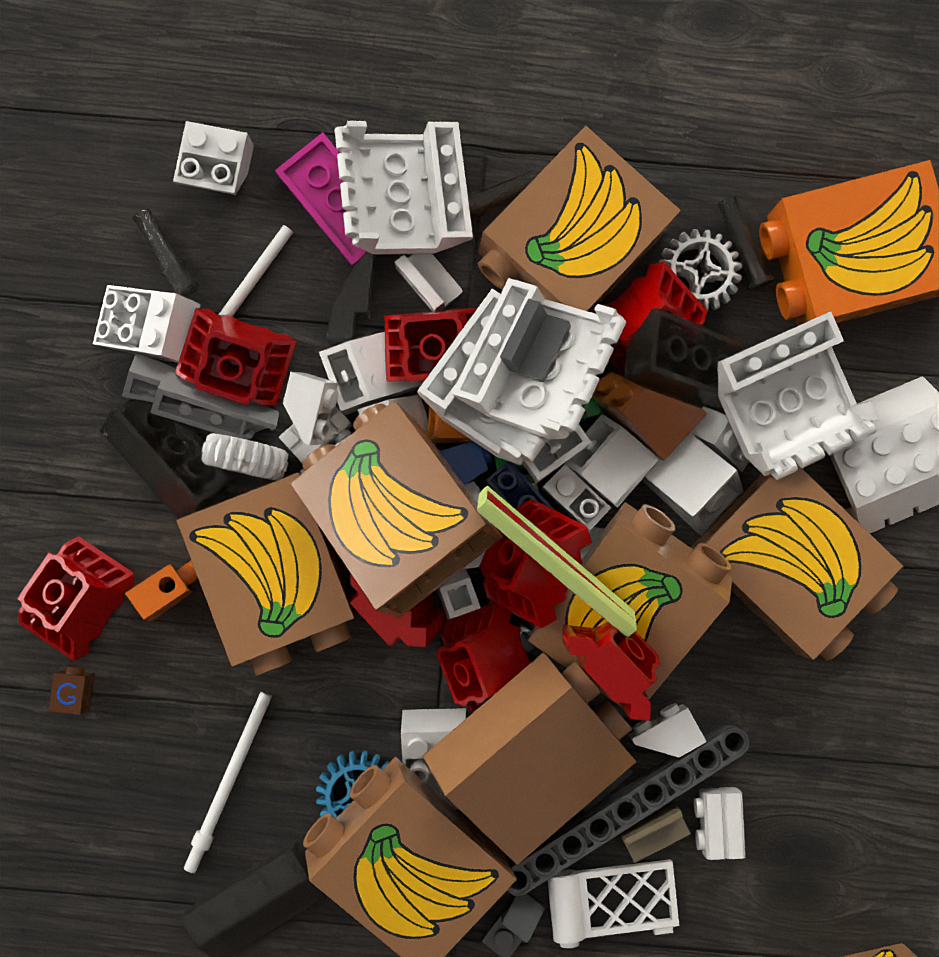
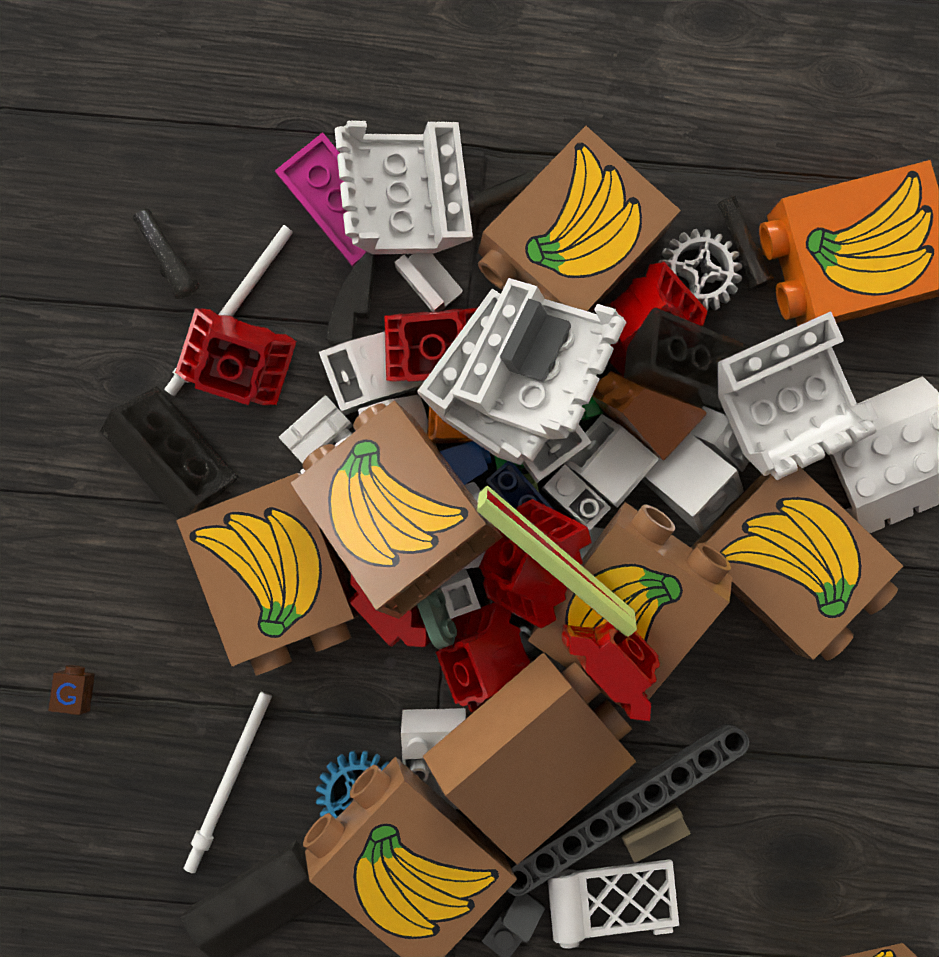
red slope [17,536,134,662] -> none
white slope [93,285,201,363] -> none
light grey wedge [122,353,279,440] -> none
orange torso [125,561,198,622] -> none
white slope [173,121,254,195] -> none
white gear [202,433,289,481] -> none
white slope [283,372,338,445] -> none
white slope [628,703,707,758] -> none
white brick [694,787,745,860] -> none
none -> sand green plate [417,588,457,649]

